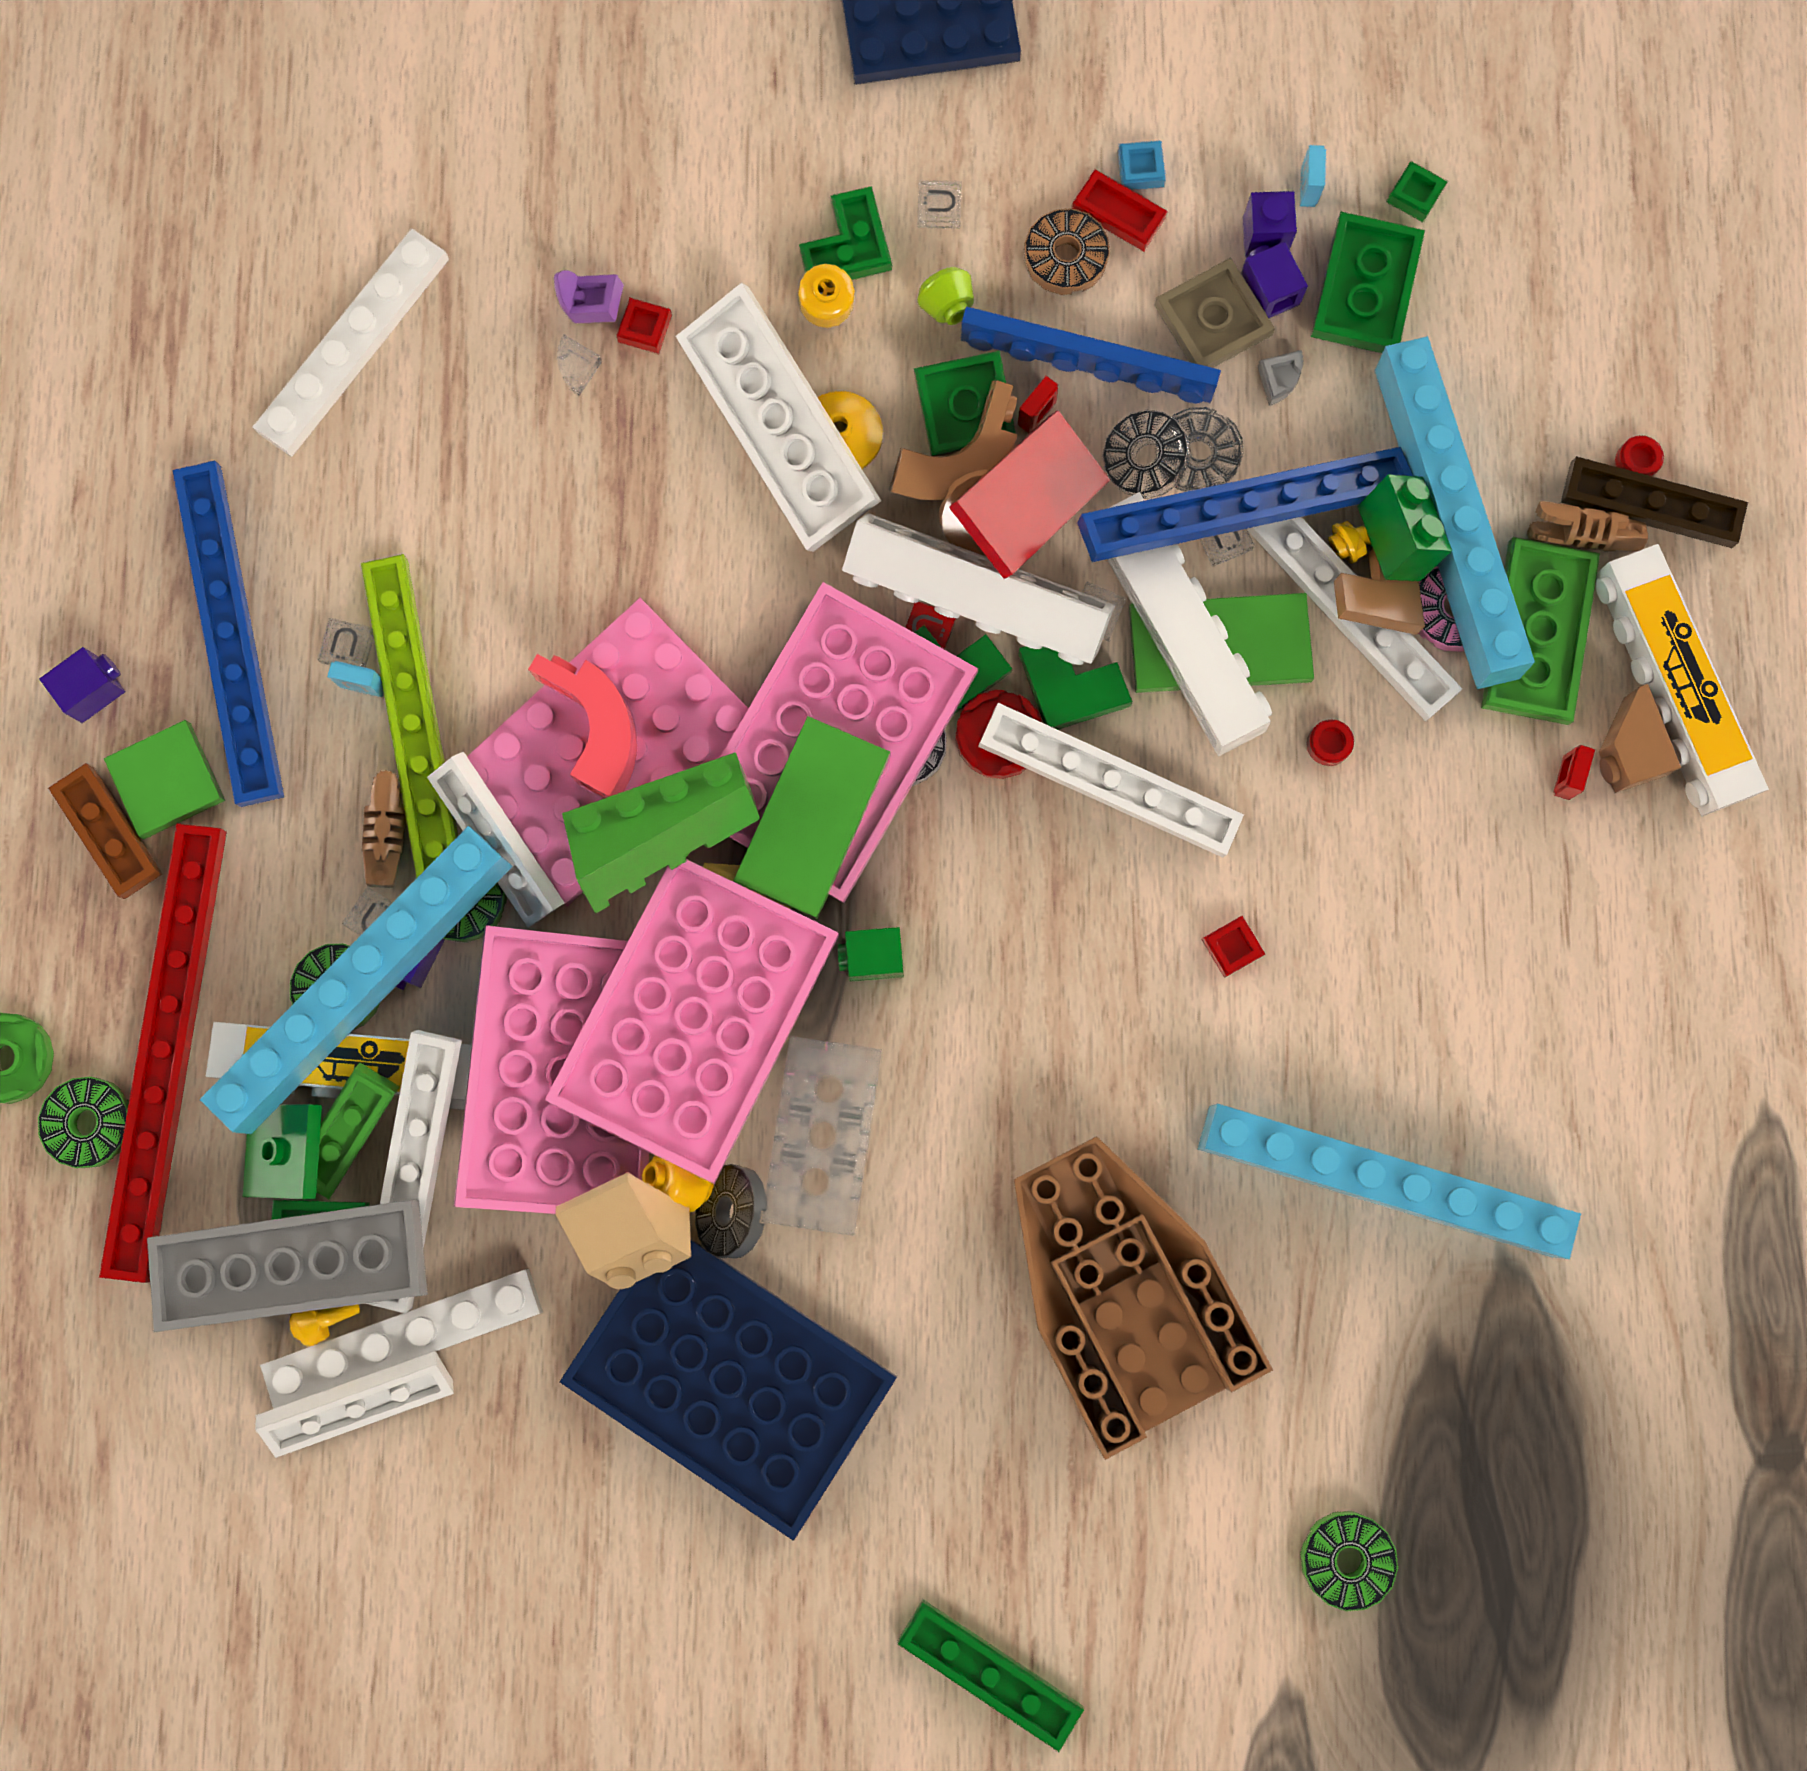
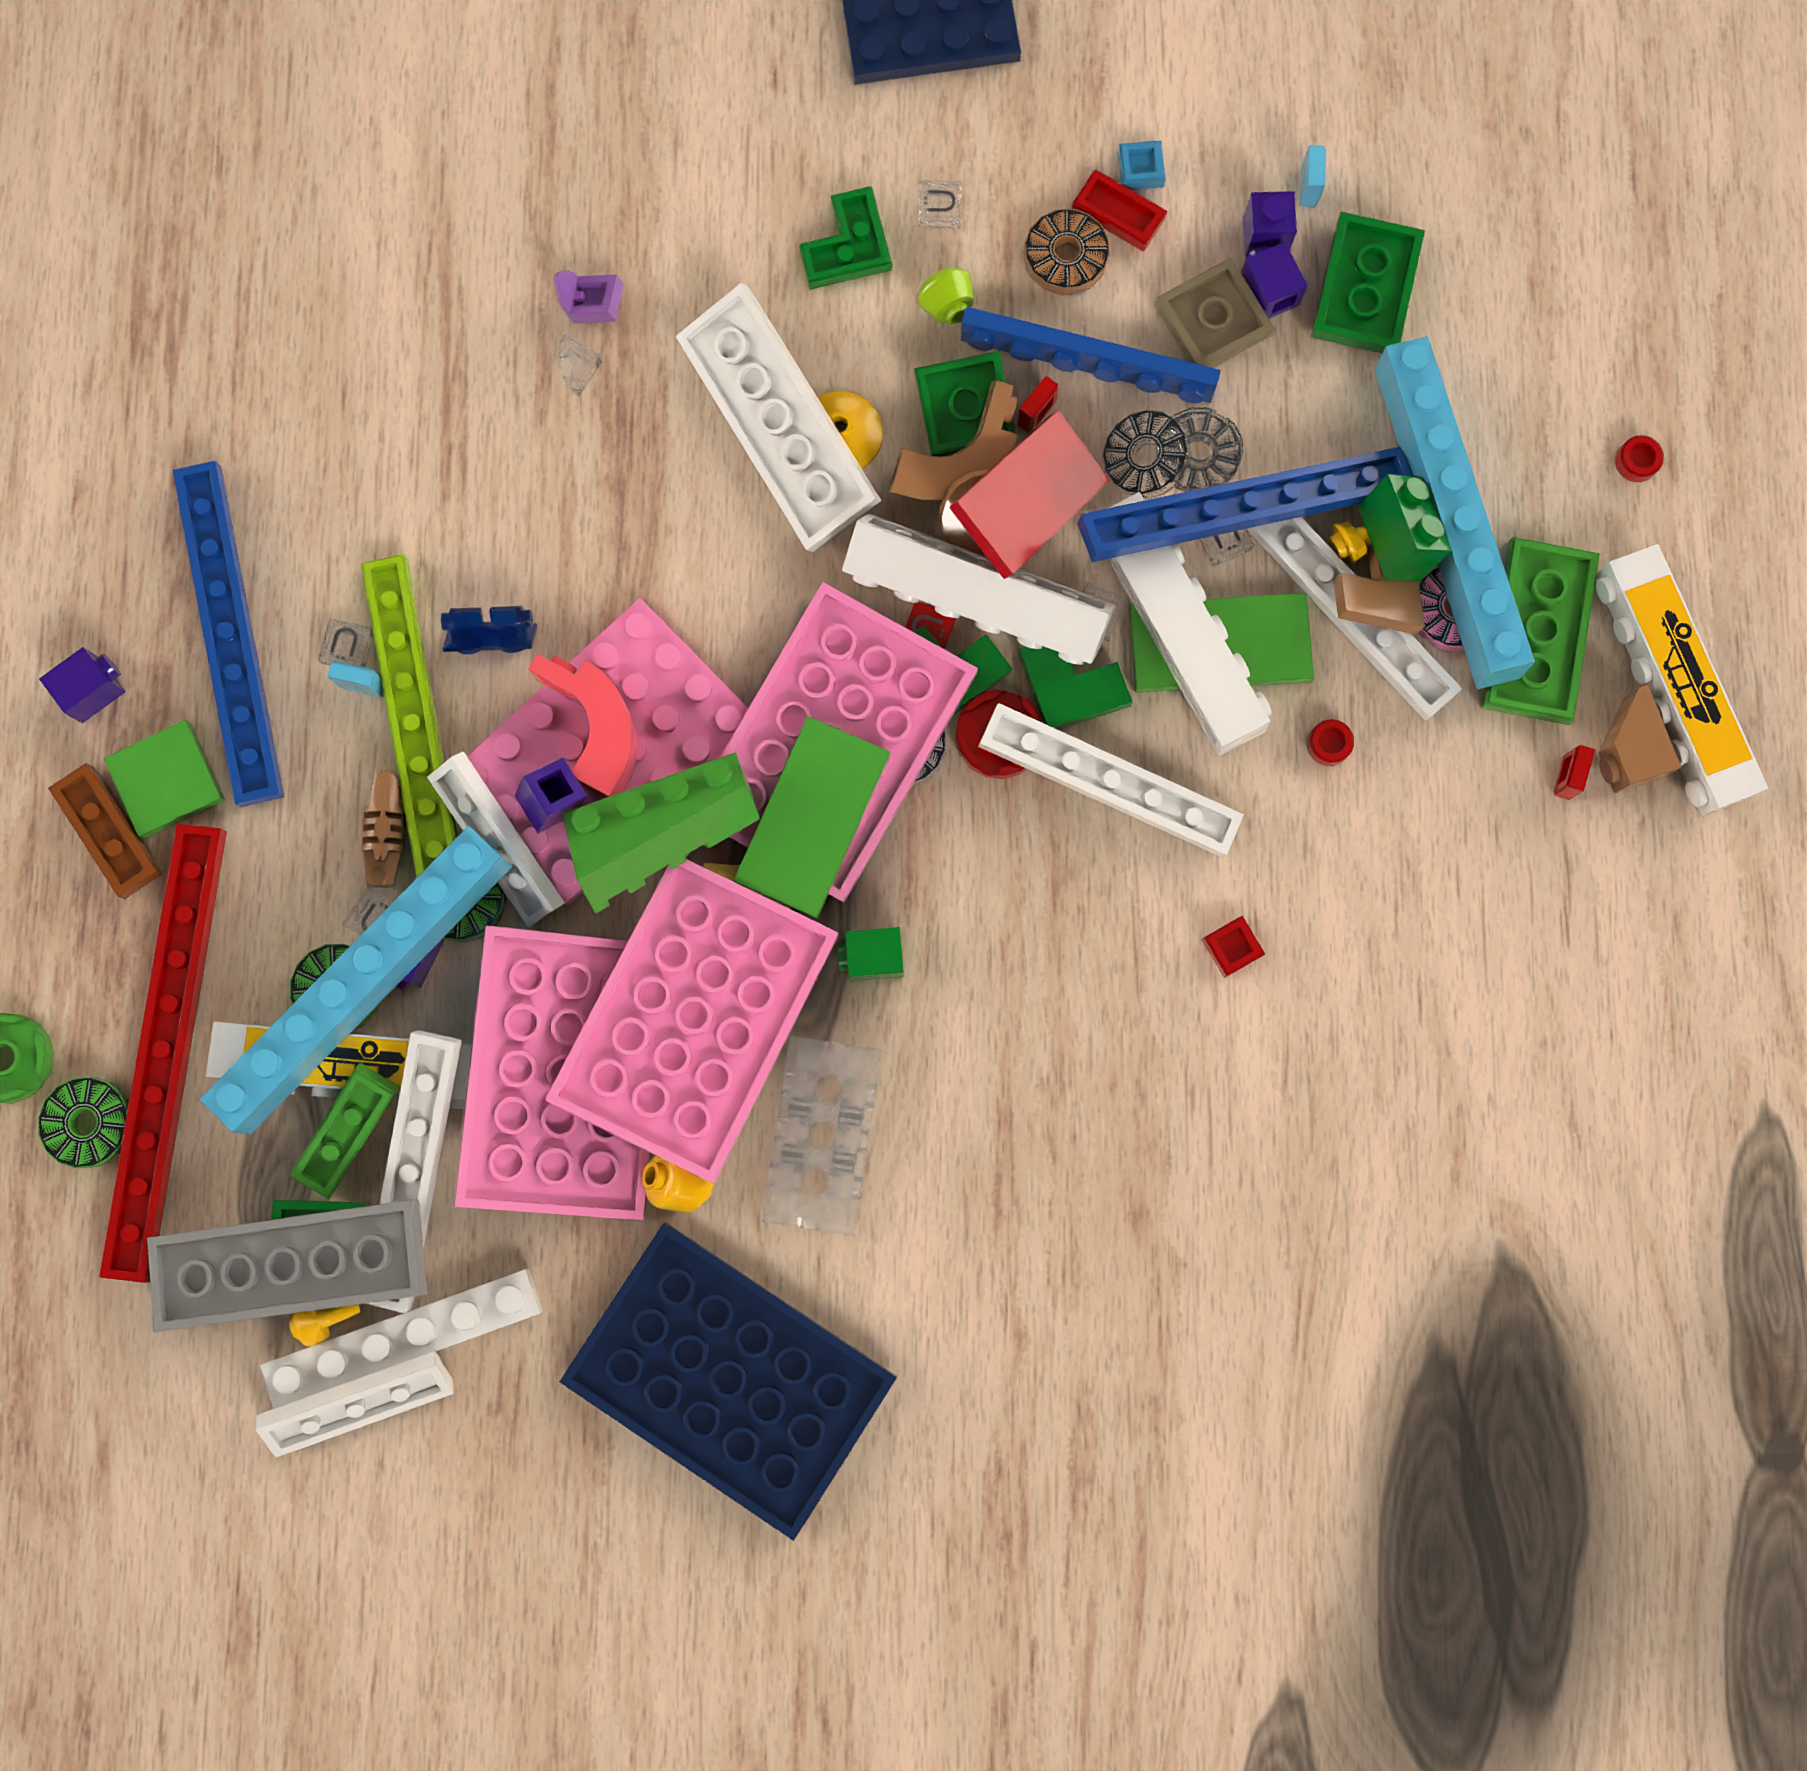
green plate [242,1104,322,1199] -> none
white plate [253,228,449,457] -> none
tan slope [556,1173,691,1289] -> none
red tile [616,298,672,354] -> none
tile [695,1164,767,1258] -> none
yellow head [798,264,855,328] -> none
green tile [897,1599,1084,1752] -> none
medium nougat wedge [1014,1136,1273,1460] -> none
medium azure brick [1197,1103,1581,1260] -> none
light grey tile [1257,350,1303,406] -> none
tile [1300,1511,1398,1611] -> none
green tile [1387,161,1448,222] -> none
medium nougat hinge [1526,501,1648,552] -> none
dark brown plate [1561,456,1748,548] -> none
none -> clear blue hinge [441,605,537,655]
none -> dark purple brick [514,758,587,834]

